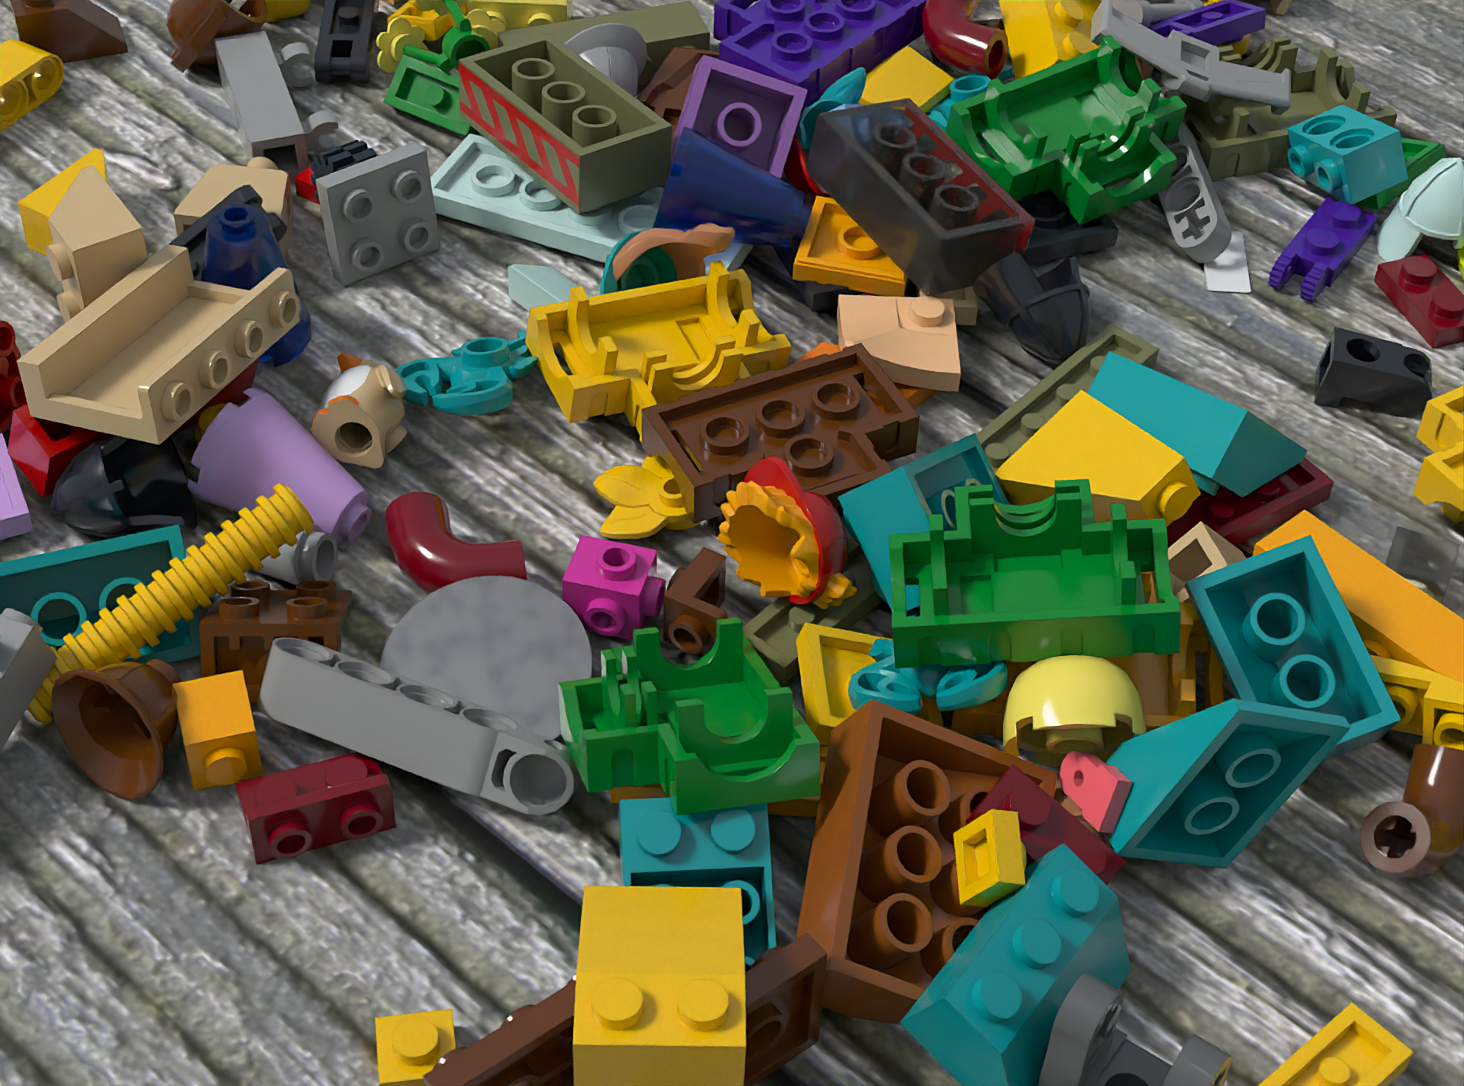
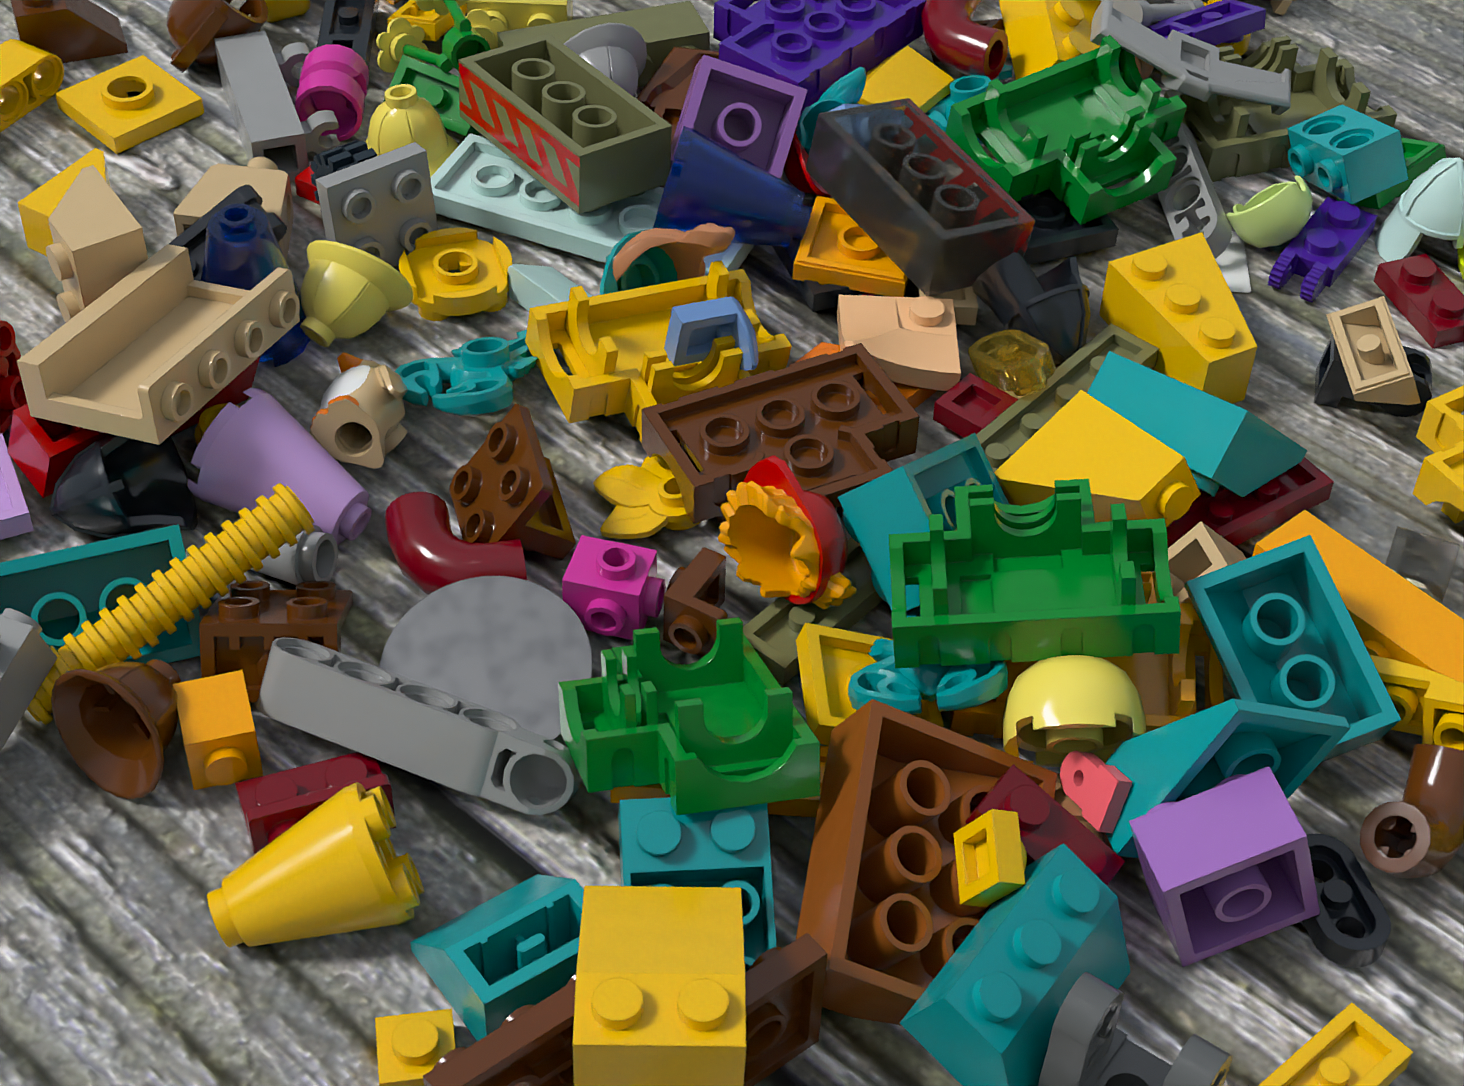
none -> yellow piece [55,55,204,154]
none -> yellow cone [207,782,424,948]
none -> dark pink wheel [294,44,369,142]
none -> light yellow hat [300,240,414,347]
none -> light yellow hat [364,84,459,178]
none -> yellow plate [399,228,512,321]
none -> teal slope [410,874,584,1041]
none -> reddish brown bracket [449,404,576,560]
none -> medium blue plate [664,296,759,371]
none -> dark red plate [933,373,1018,438]
none -> clear yellow plate [968,329,1056,396]
none -> yellow wedge [1099,232,1258,404]
none -> medium lavender brick [1129,766,1320,967]
none -> yellowish green hair [1225,175,1313,248]
none -> black plate [1302,834,1391,968]
none -> tan slope [1326,296,1420,405]

